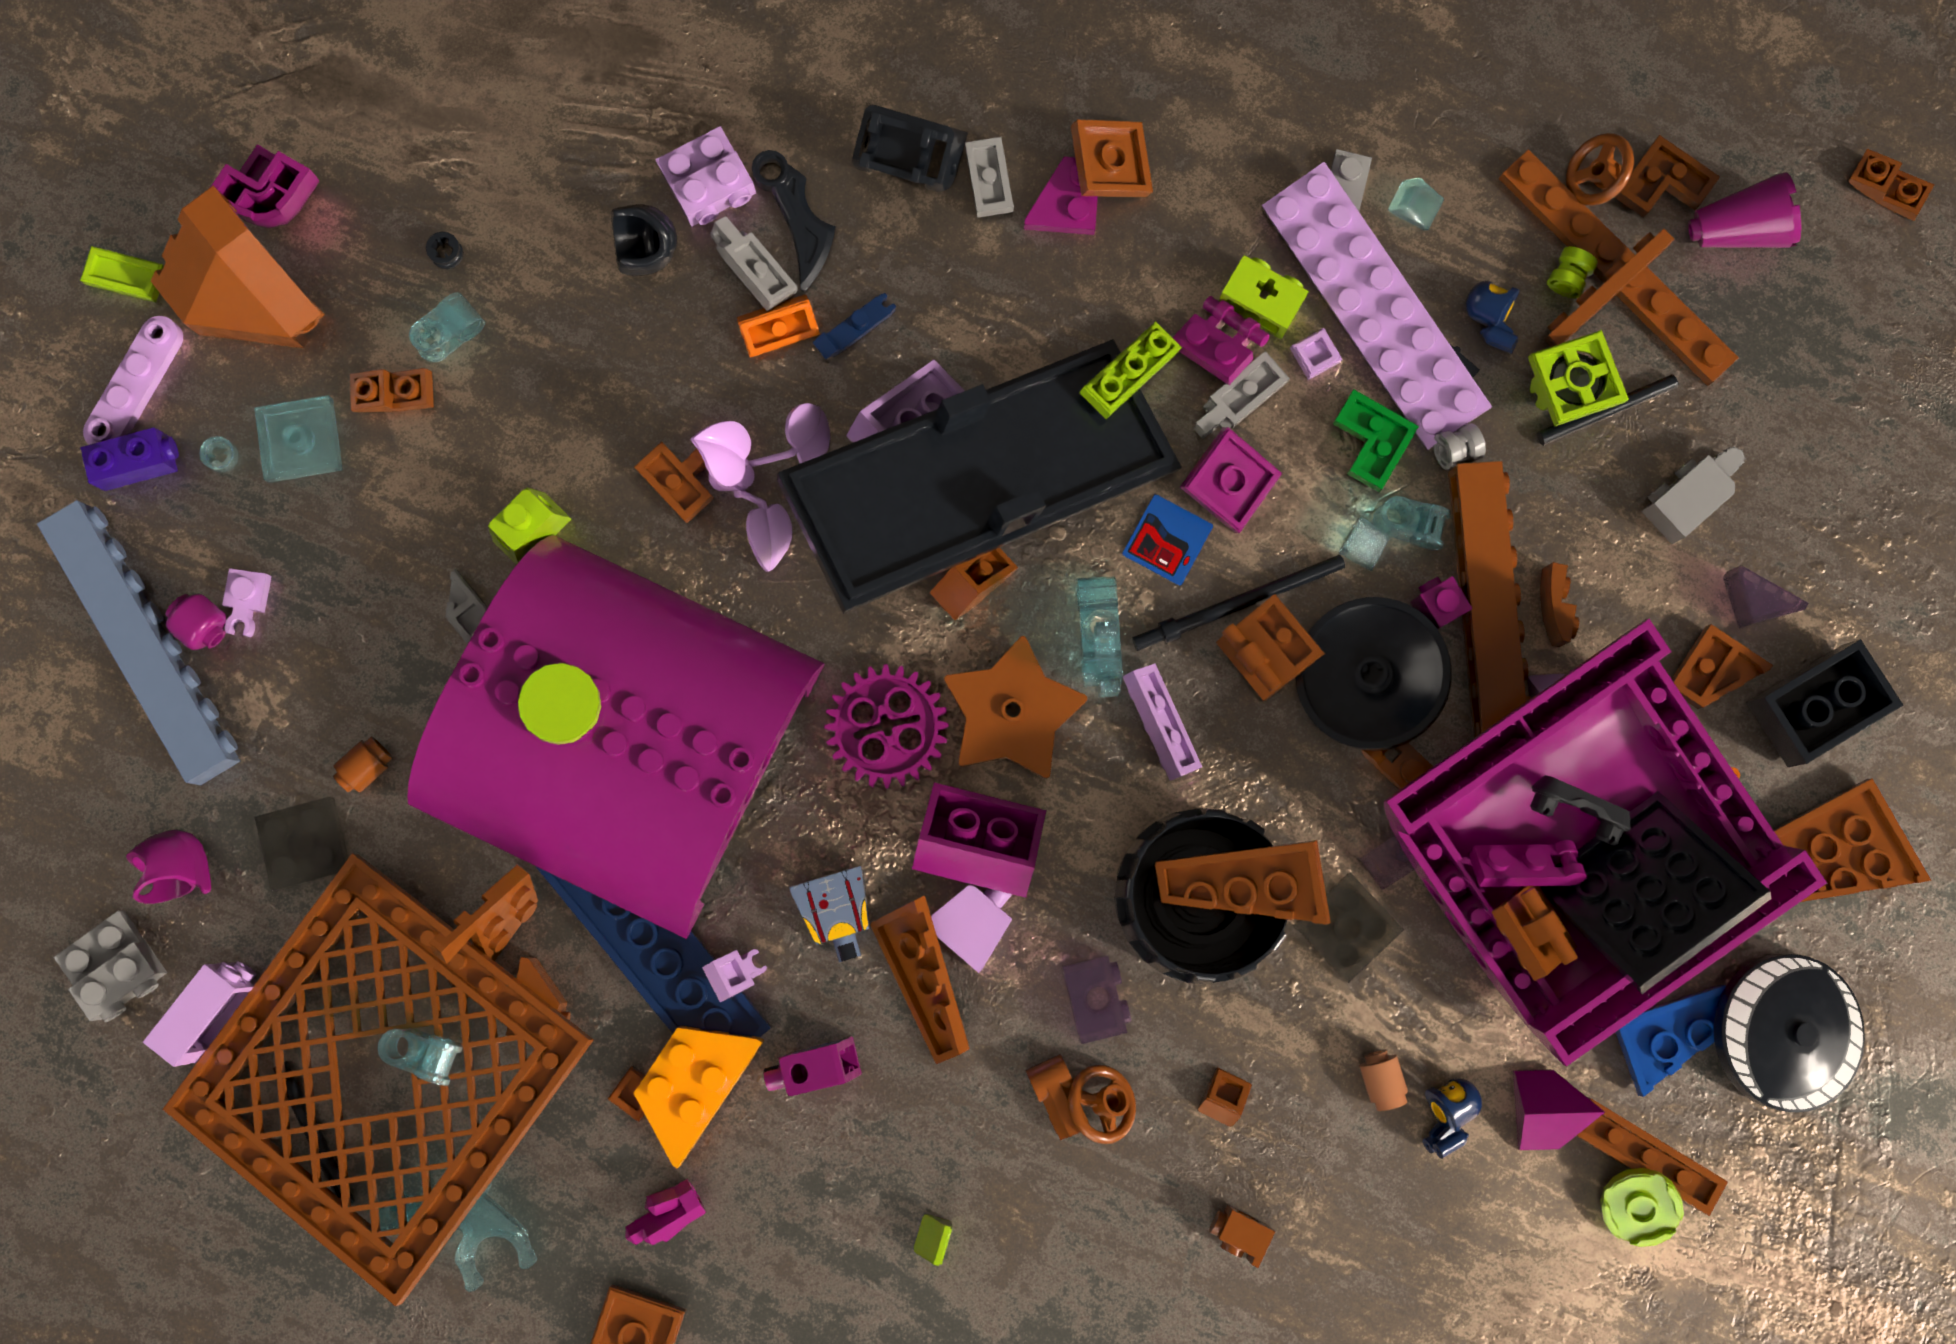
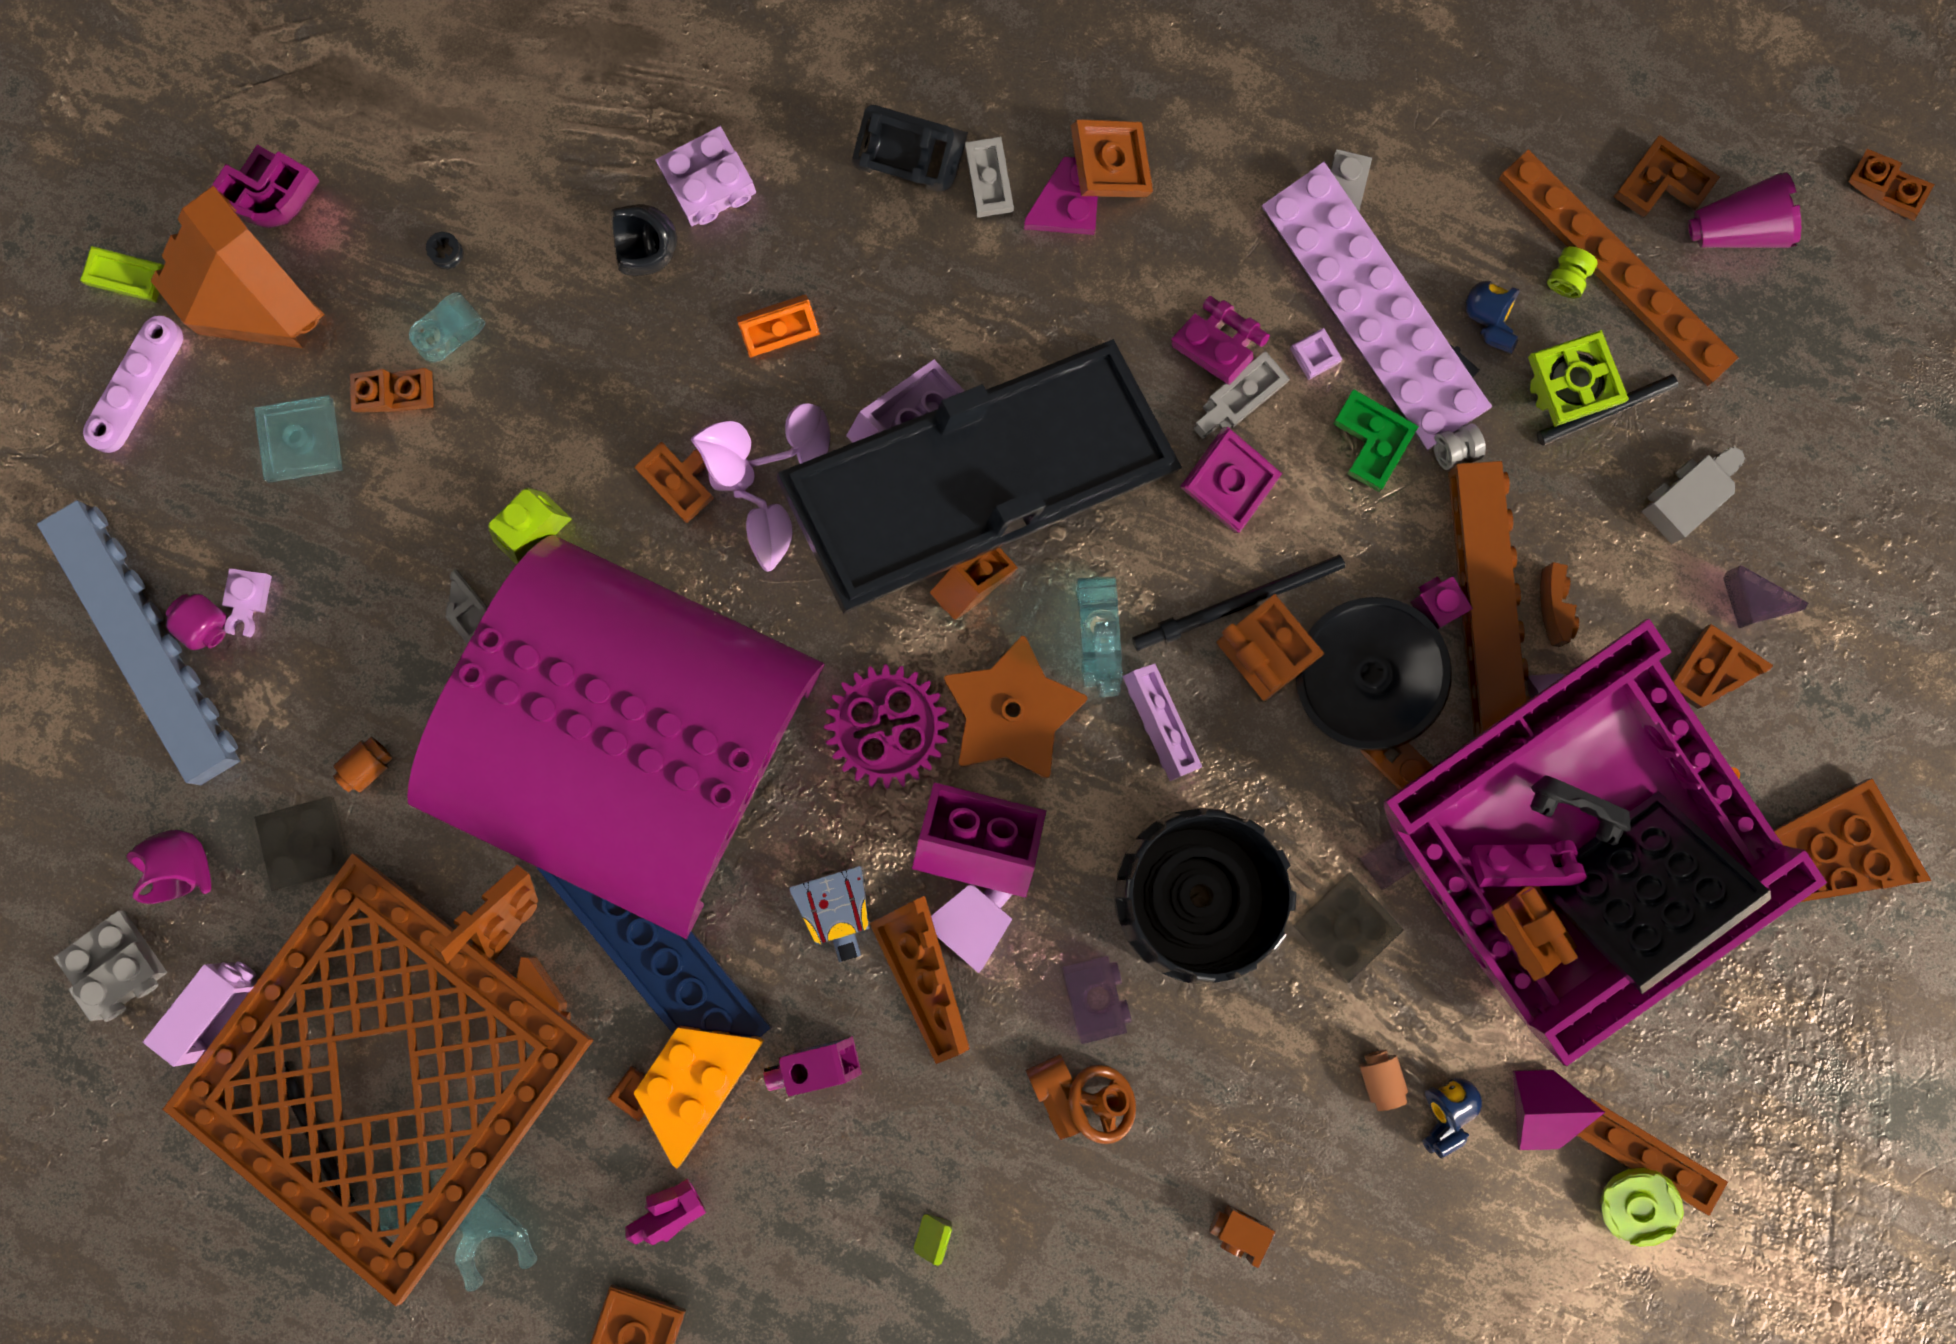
dark purple brick [80,427,179,491] -> none
clear light blue bush [200,436,239,473] -> none
clear light blue piece [377,1028,464,1086] -> none
lime tile [518,663,601,745] -> none
lavender plate [702,949,767,1002] -> none
light grey hinge [710,216,798,311] -> none
black piece [752,150,836,292] -> none
dark blue piece [812,293,896,360] -> none
lime tile [1080,321,1182,419] -> none
sticker [1122,494,1213,586] -> none
dark orange wing [1155,840,1331,925] -> none
dark orange slope [1198,1067,1252,1127] -> none
lime brick [1219,255,1309,340] -> none
clear light blue slope [1338,516,1390,571] -> none
clear light blue piece [1373,496,1451,550] -> none
clear light blue slope [1388,178,1444,231] -> none
dark orange plate [1545,229,1674,347] -> none
dark orange piece [1566,133,1634,206] -> none
blue wing [1616,985,1726,1097] -> none
dish [1714,954,1865,1113] -> none
black brick [1746,639,1903,767] -> none

